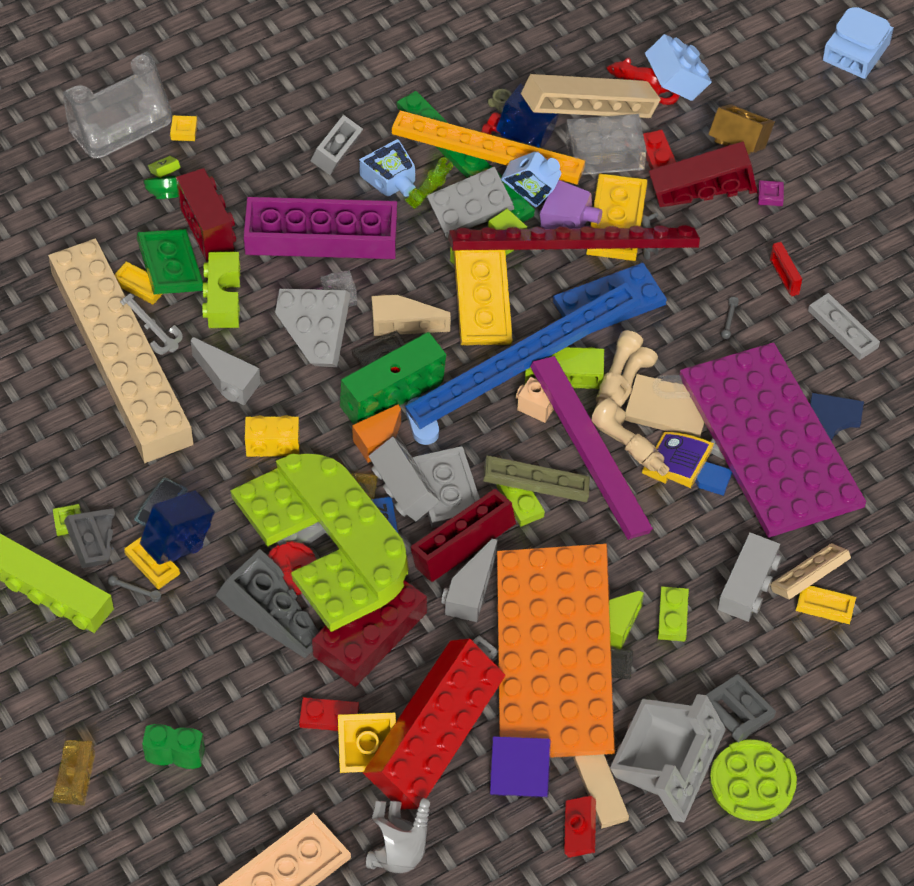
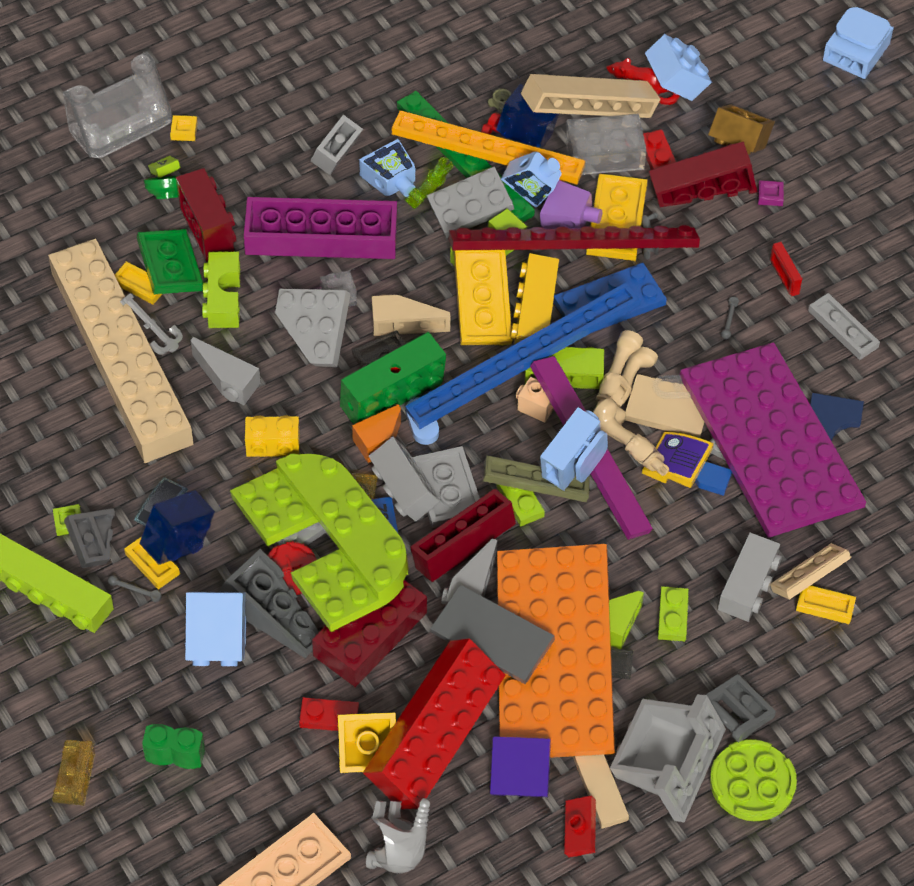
none -> light blue brick [185,592,246,666]
none -> dark grey tile [430,585,555,685]
none -> yellow brick [510,253,559,345]
none -> light blue brick [540,407,608,491]

